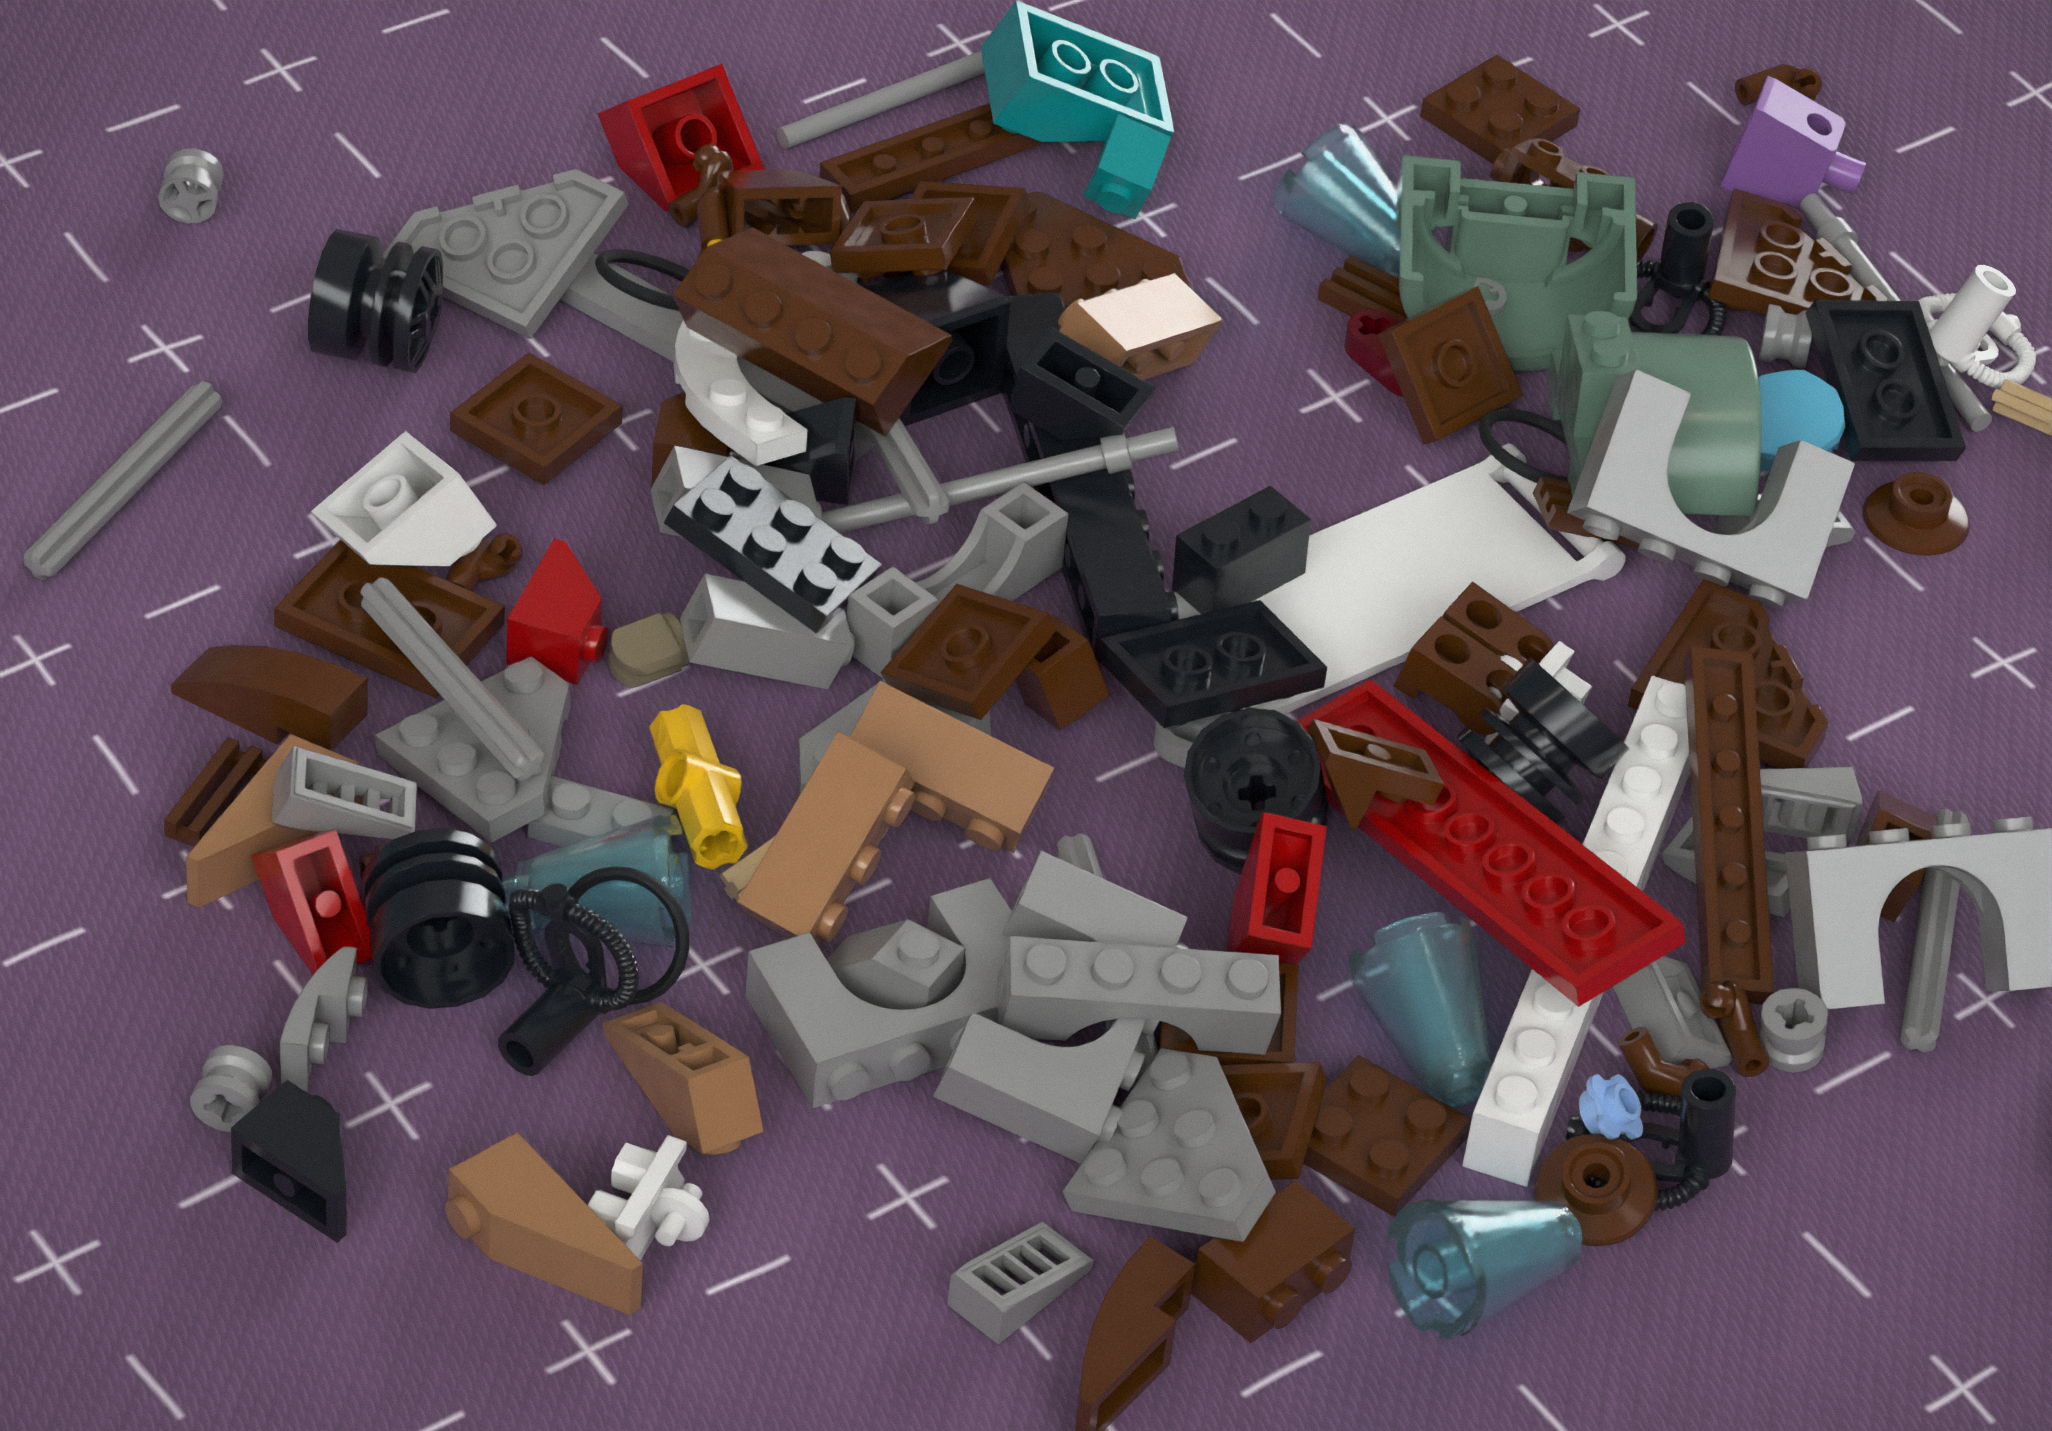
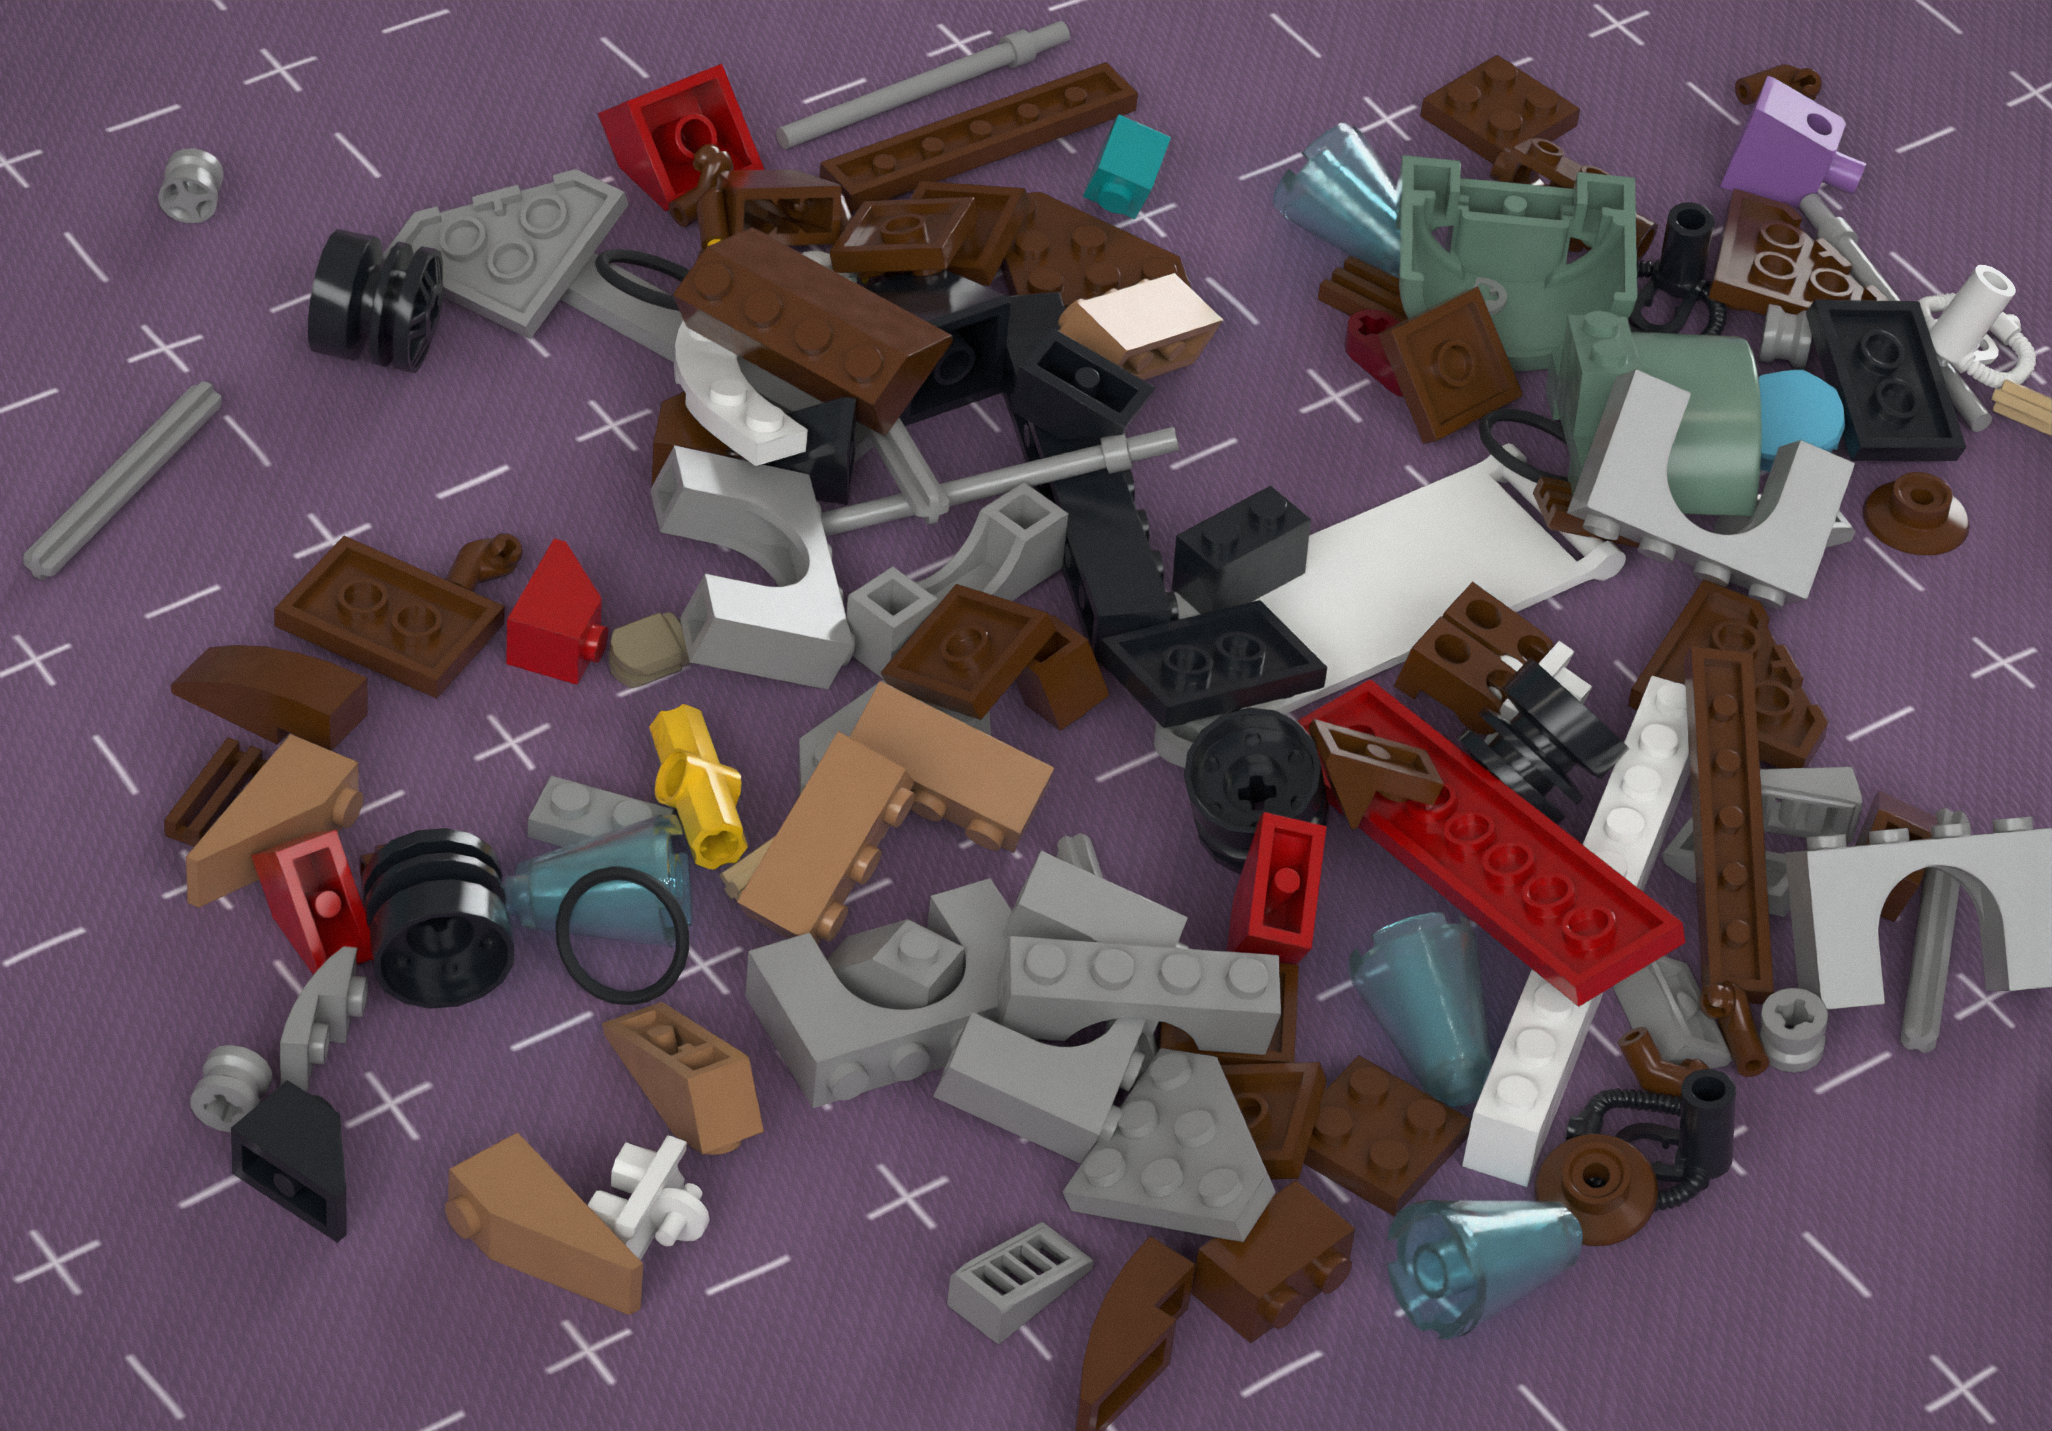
light grey slope [272,746,417,839] -> none
white slope [311,431,497,566] -> none
light grey axle [361,578,544,781] -> none
light grey plate [375,656,571,842] -> none
reddish brown plate [450,352,623,485] -> none
black piece [498,883,639,1076] -> none
plate [664,456,882,634] -> none
teal slope [981,0,1174,142] -> none
light blue plate [1579,1074,1643,1140] -> none

